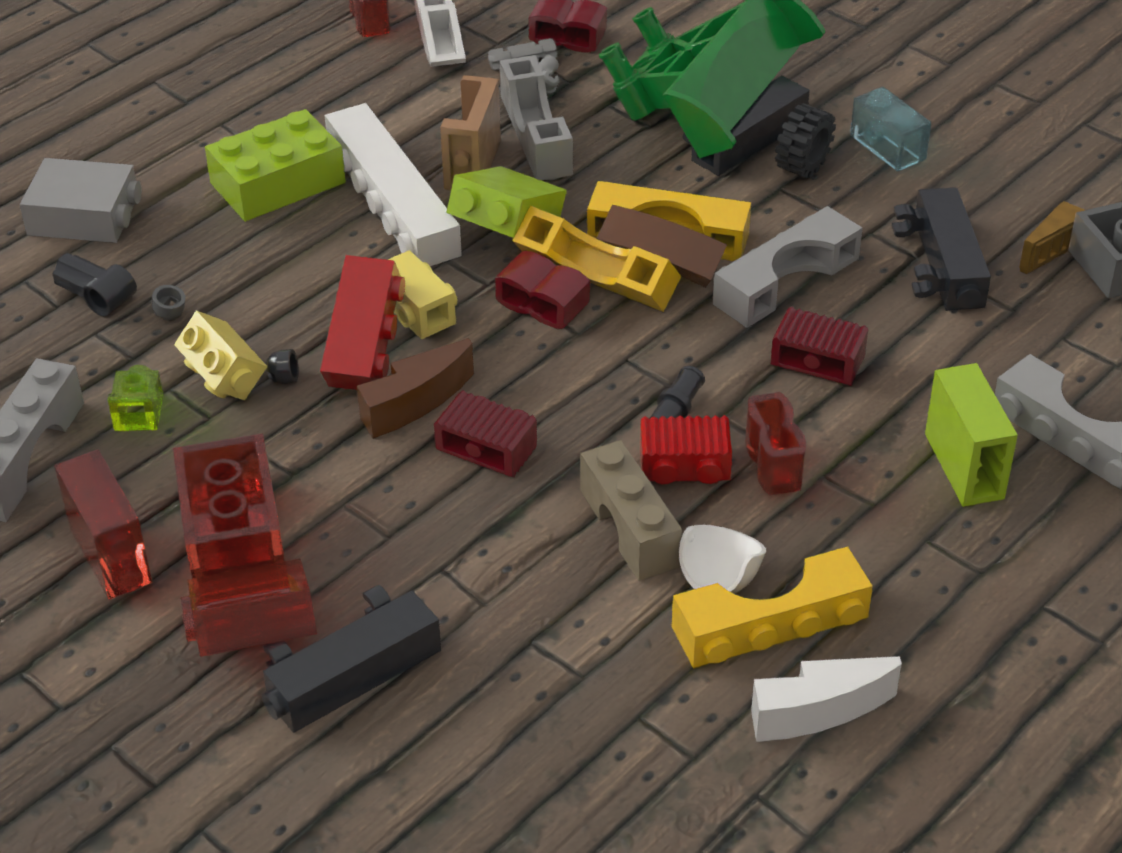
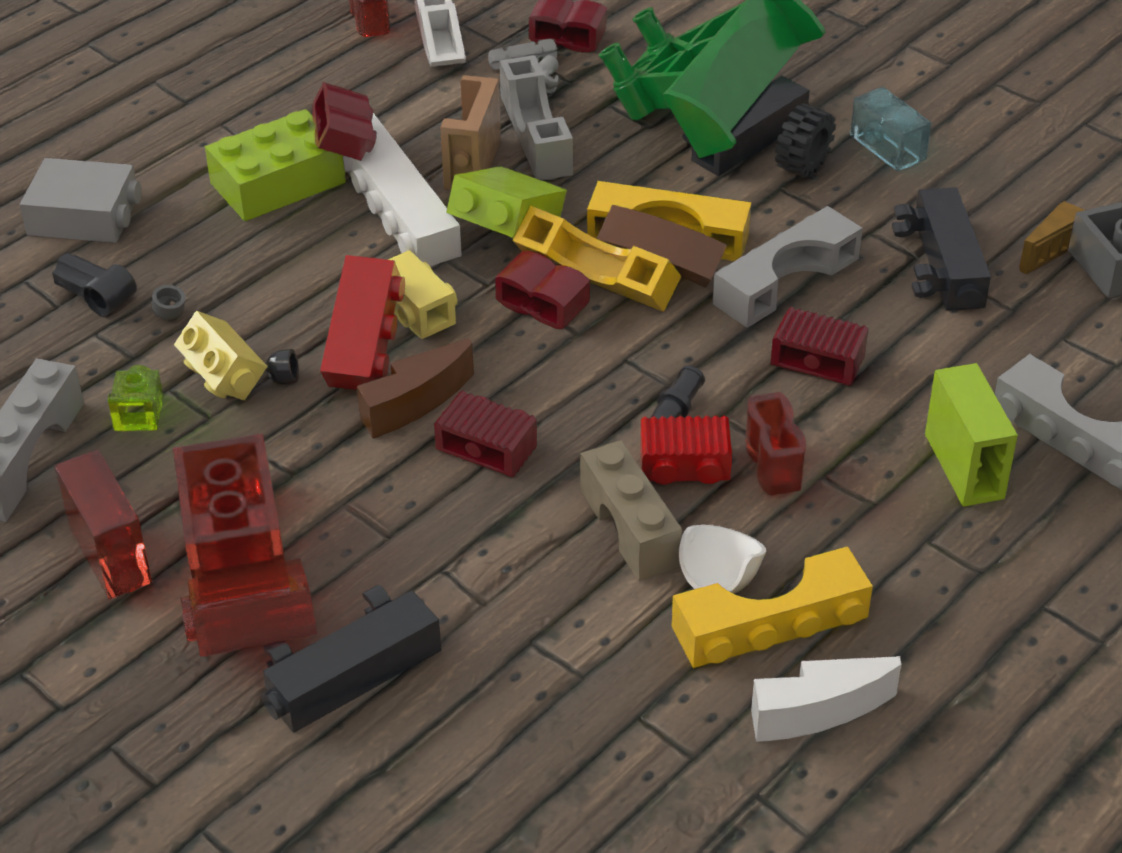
none -> dark red brick [312,82,377,161]

